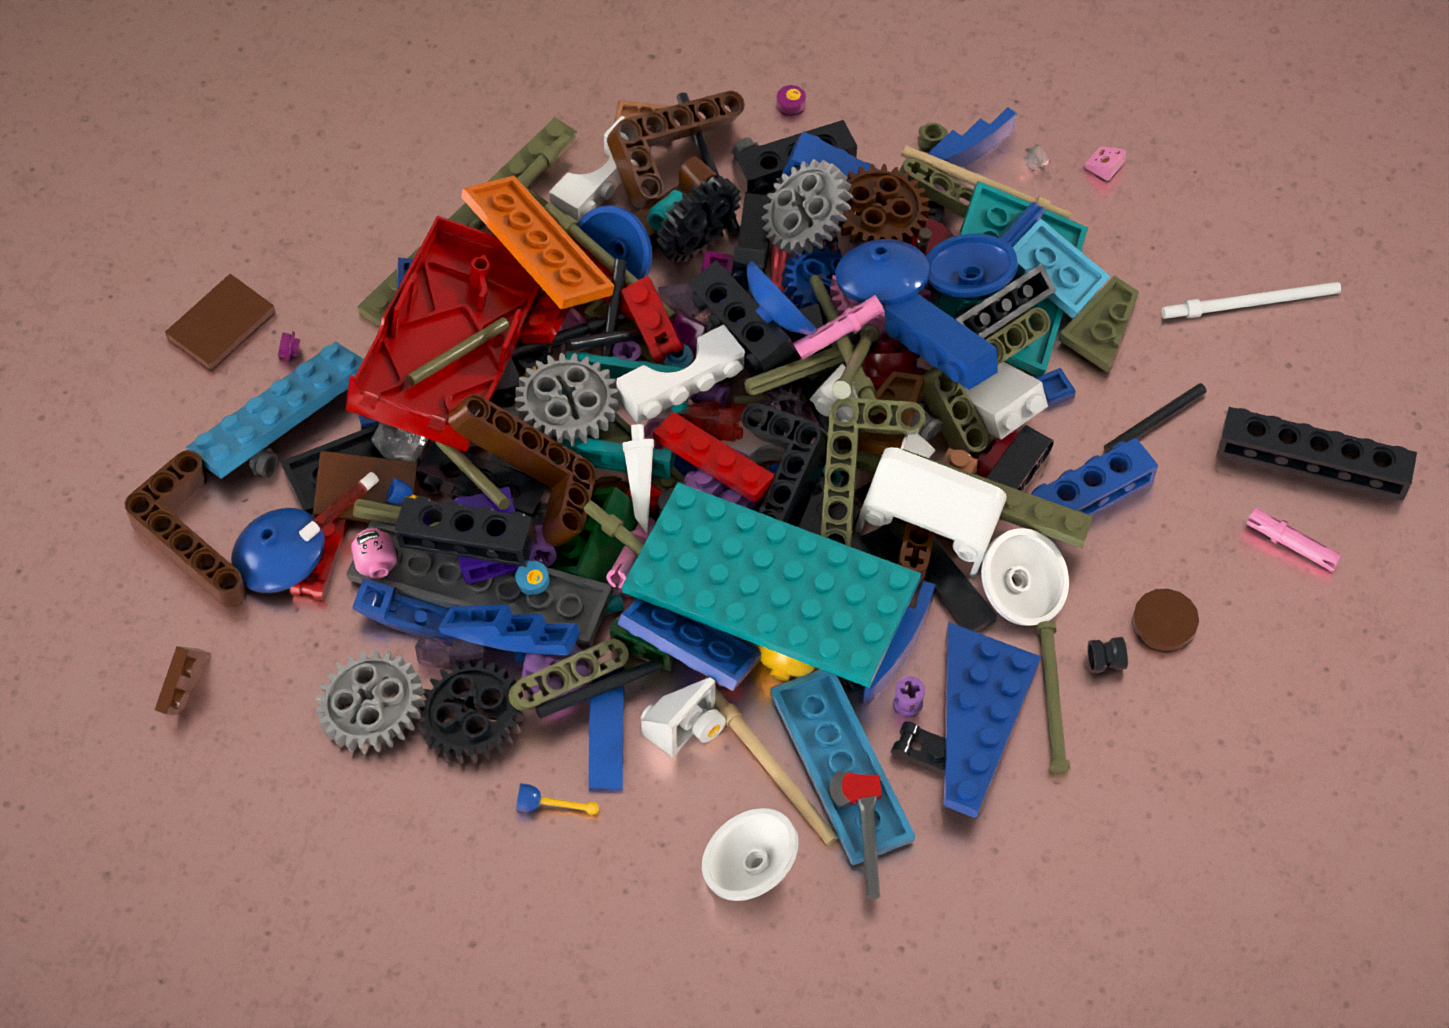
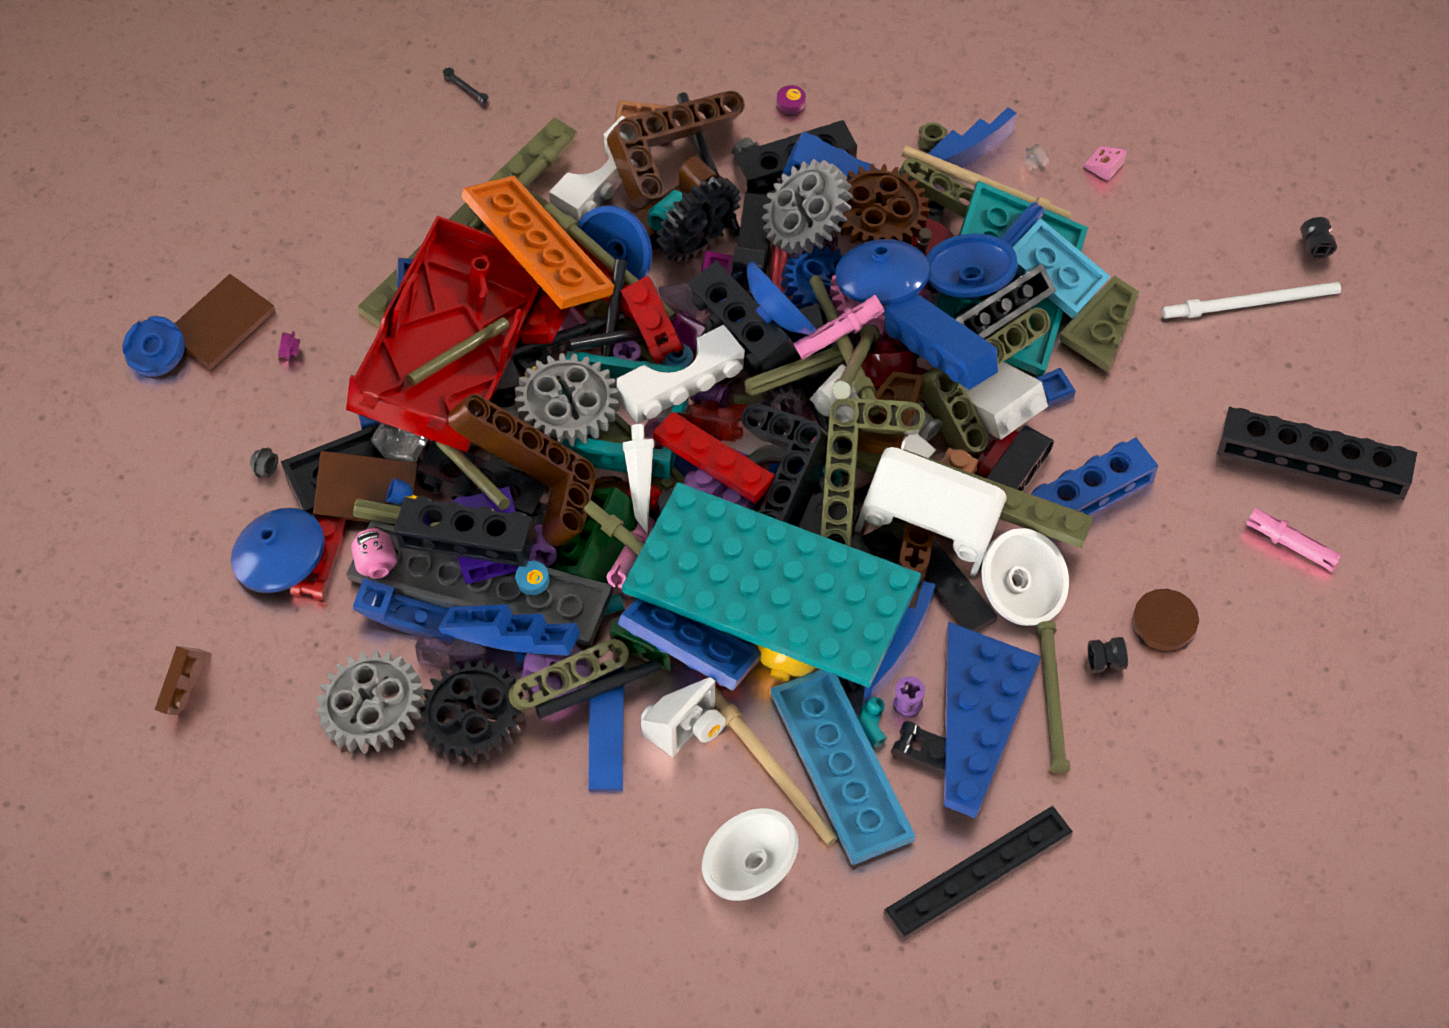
reddish brown beam [124,450,247,608] -> none
dark azure plate [186,342,364,478] -> none
clear red bar [299,472,379,541] -> none
hinge [516,783,599,815] -> none
piece [830,771,881,899] -> none
black bar [1104,383,1207,453] -> none
none -> blue tile [122,316,185,377]
none -> black hinge [443,68,489,104]
none -> teal arm [858,697,887,748]
none -> black tile [884,805,1073,941]
none -> black wheel [1300,217,1337,259]

